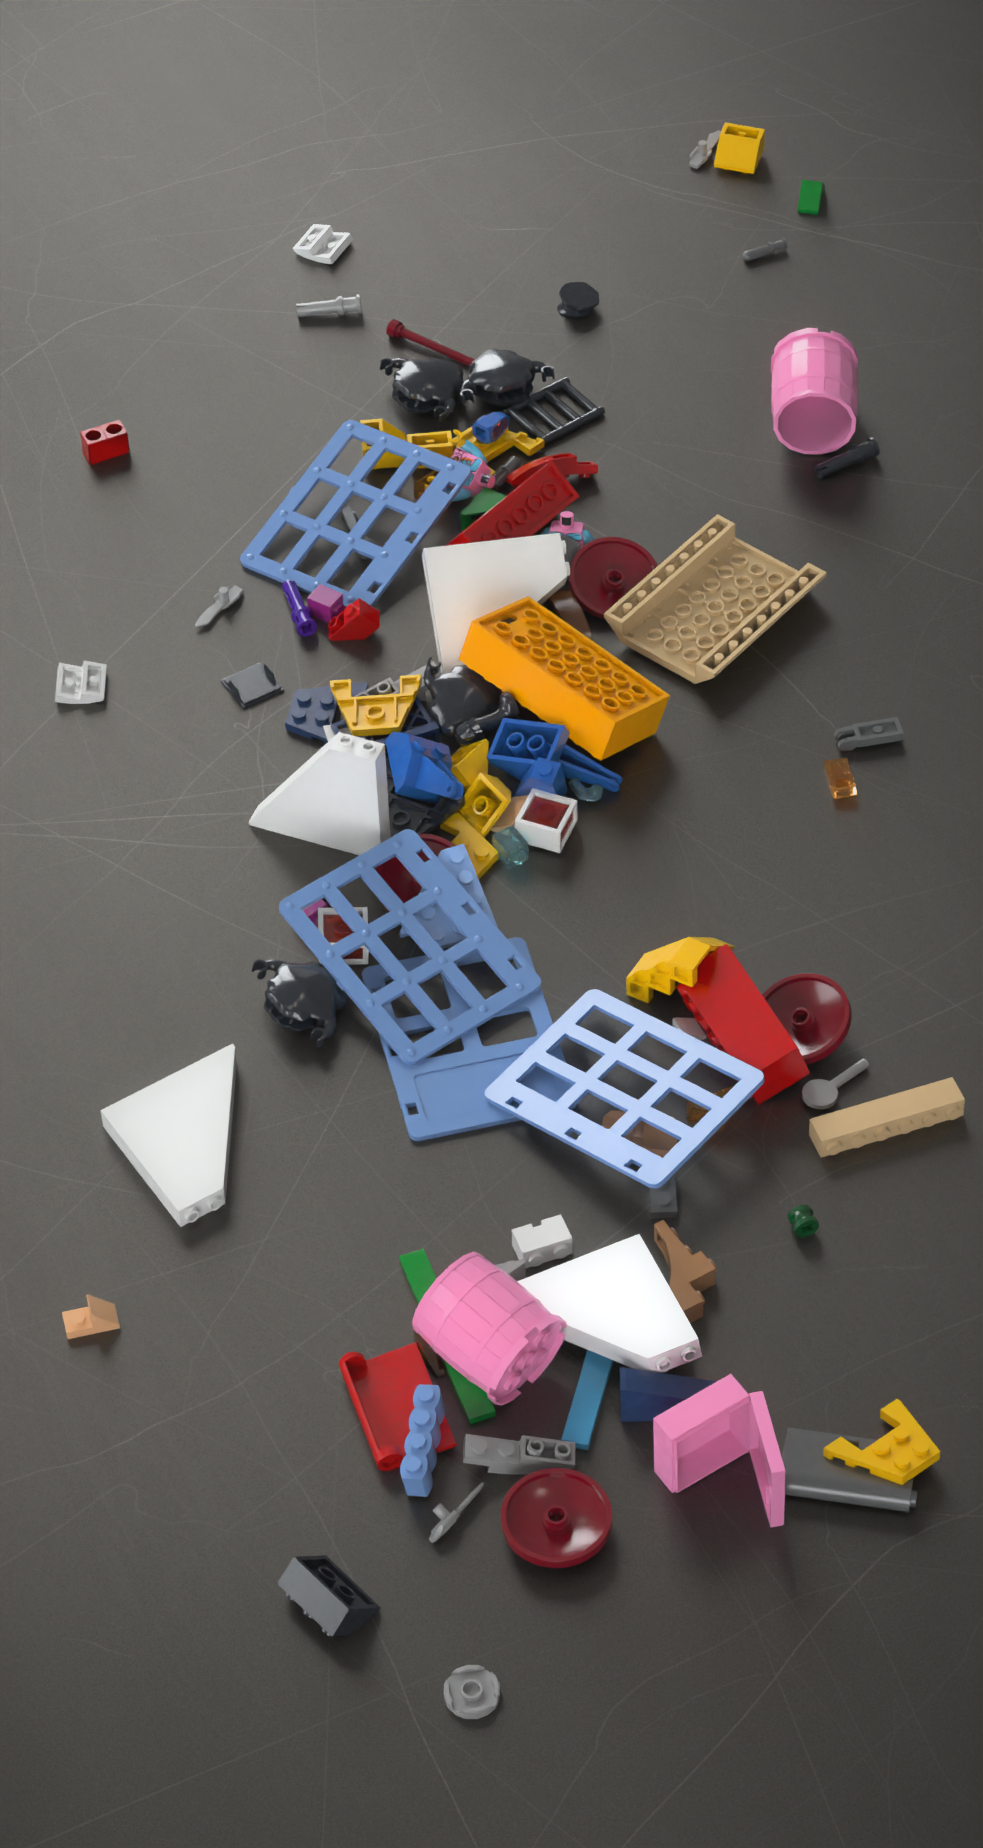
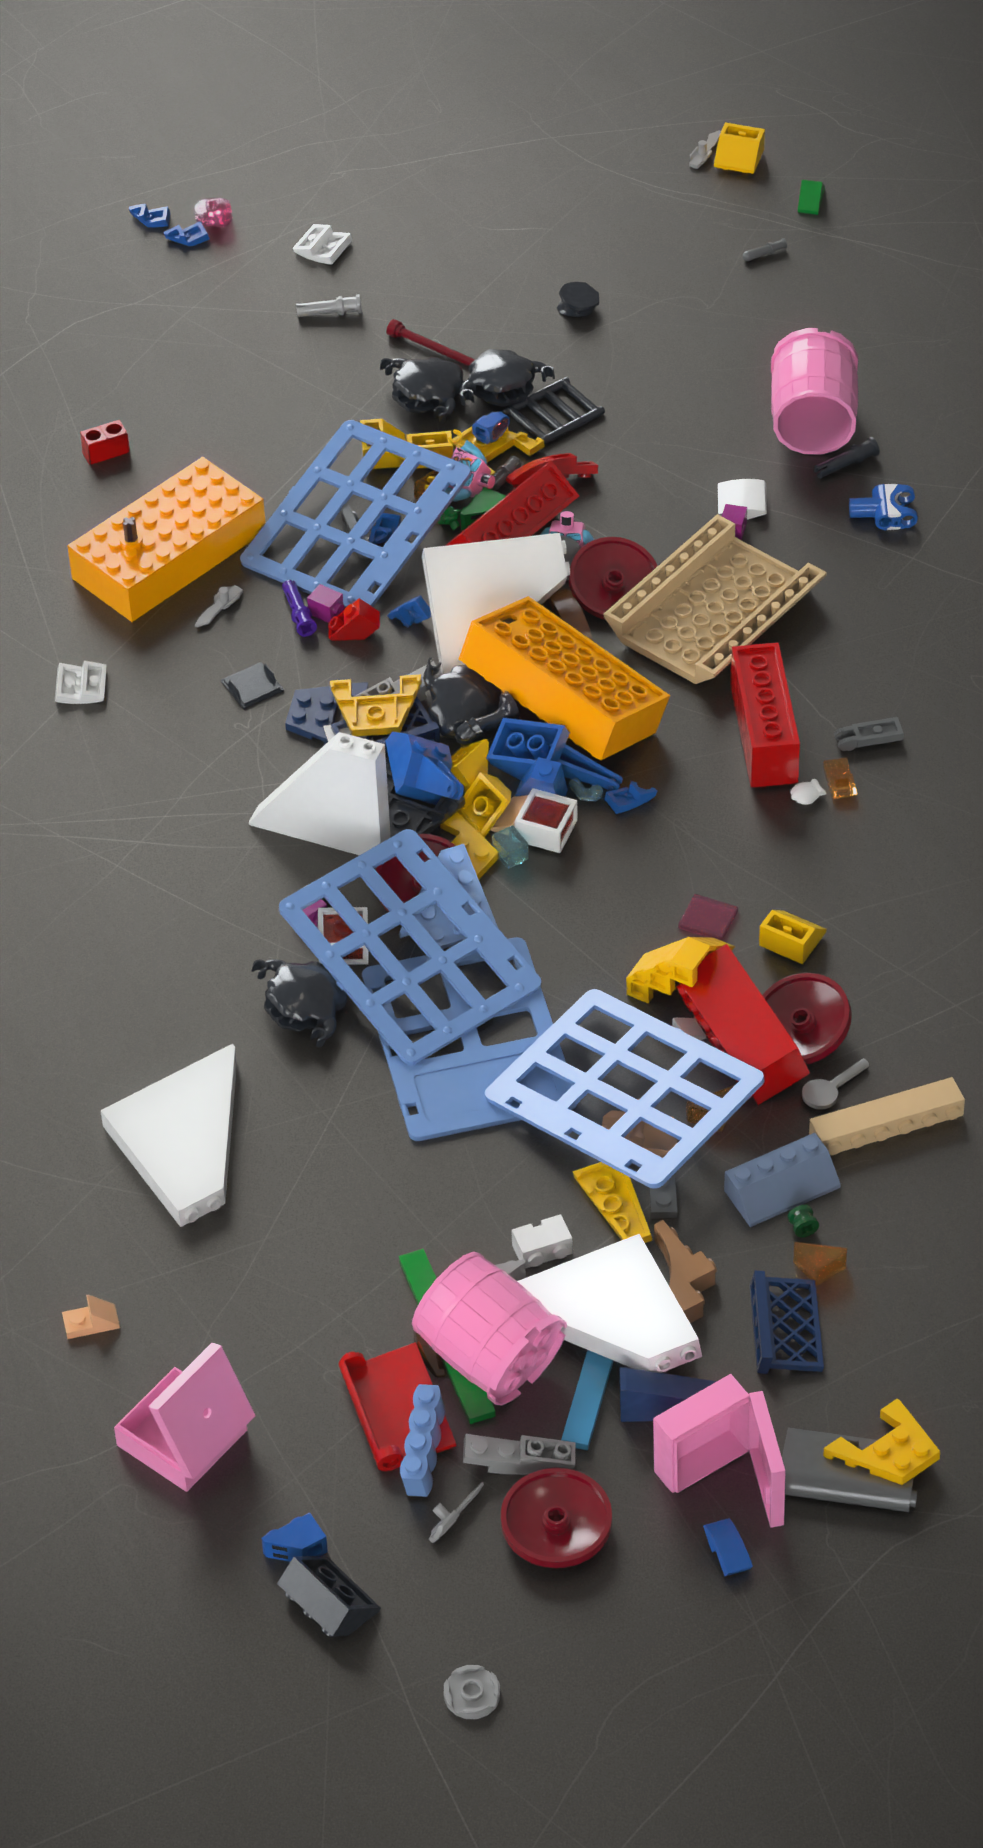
none -> light orange piece [67,457,266,622]
none -> bright pink container [114,1343,256,1492]
none -> blue slope [129,204,170,228]
none -> blue slope [163,222,210,246]
none -> clear pink piece [194,198,232,227]
none -> blue slope [261,1513,328,1562]
none -> blue slope [369,513,401,545]
none -> blue slope [387,595,431,627]
none -> green plant [438,506,462,530]
none -> yellow wing [573,1162,653,1243]
none -> blue slope [604,781,657,814]
none -> clear pink piece [678,894,738,941]
none -> blue slope [703,1518,753,1576]
none -> white slope [718,479,767,520]
none -> magenta brick [722,504,747,541]
none -> sand blue slope [724,1133,841,1227]
none -> red brick [731,642,800,787]
none -> dark blue fence [749,1270,824,1374]
none -> yellow slope [759,910,826,964]
none -> white animal [790,779,826,805]
none -> clear orange slope [793,1242,847,1286]
none -> blue connector [849,484,918,530]

